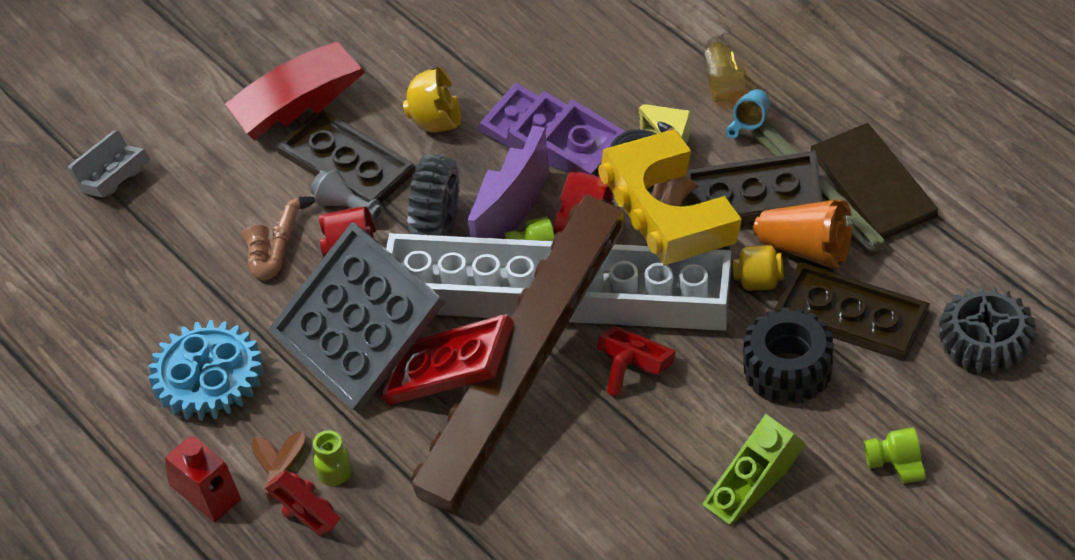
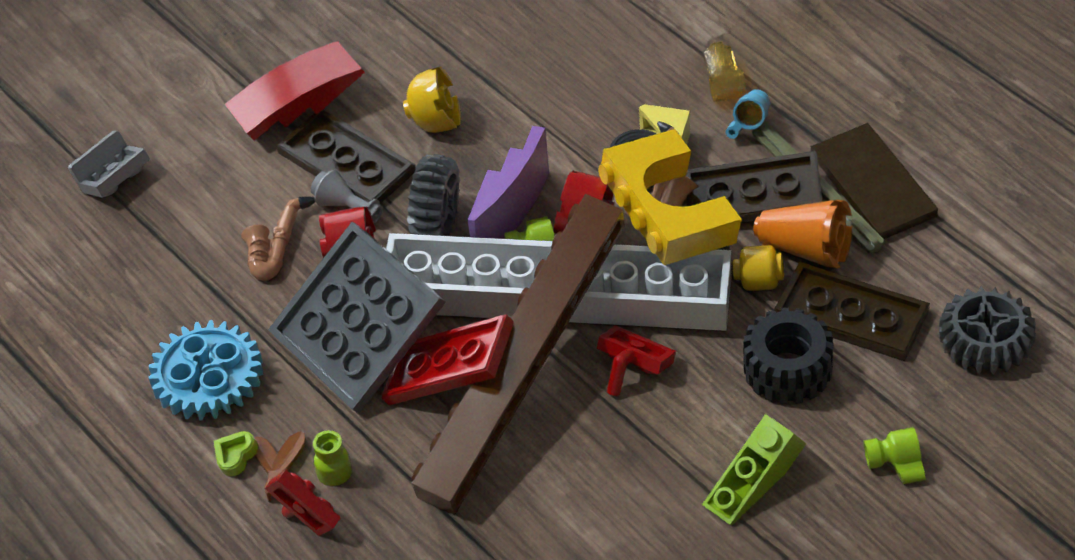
red torso [165,436,241,523] -> none
medium lavender slope [479,83,626,175] -> none
none -> lime tile [214,431,258,477]

